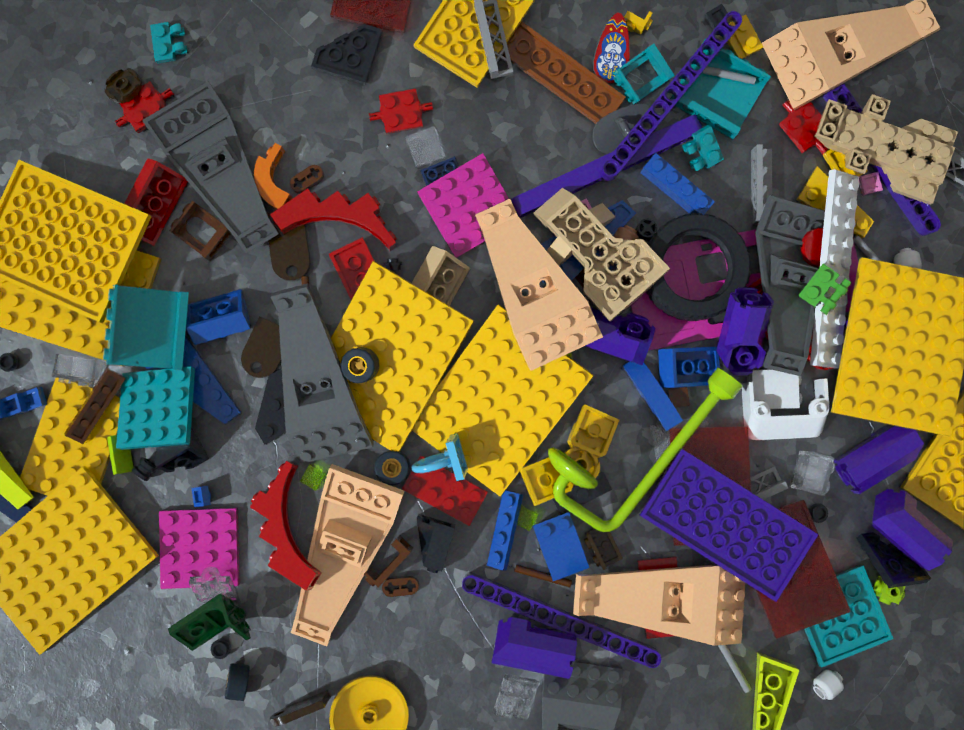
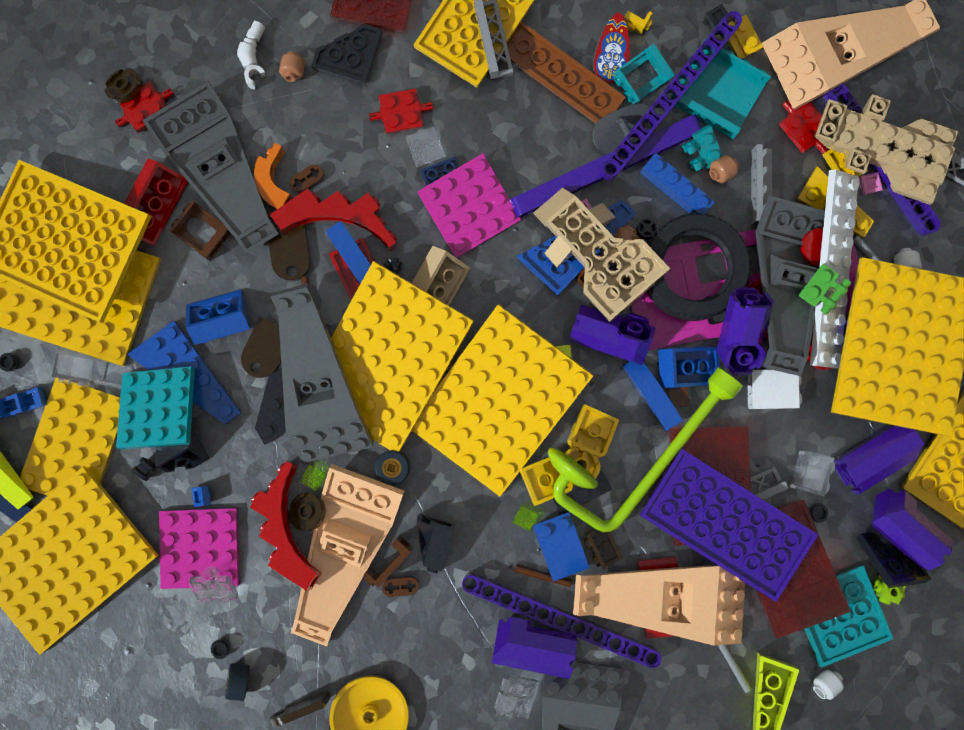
reddish brown plate [64,368,125,444] -> none
teal panel [103,285,189,370] -> none
lime tile [107,435,133,475] -> none
teal plate [150,22,188,64] -> none
dark green bracket [168,593,251,651] -> none
black wheel [341,347,379,383] -> none
red plate [402,455,488,526] -> none
medium azure tile [412,433,468,481] -> none
light nougat wing [475,199,603,371] -> none
blue plate [487,490,524,571] -> none
light grey bar [703,67,756,84] -> none
white windscreen [741,378,829,440] -> none
none -> white piece [237,21,266,89]
none -> nougat head [279,52,305,82]
none -> dark brown tile [288,493,326,531]
none -> blue slope [325,221,371,284]
none -> nougat head [709,155,739,183]

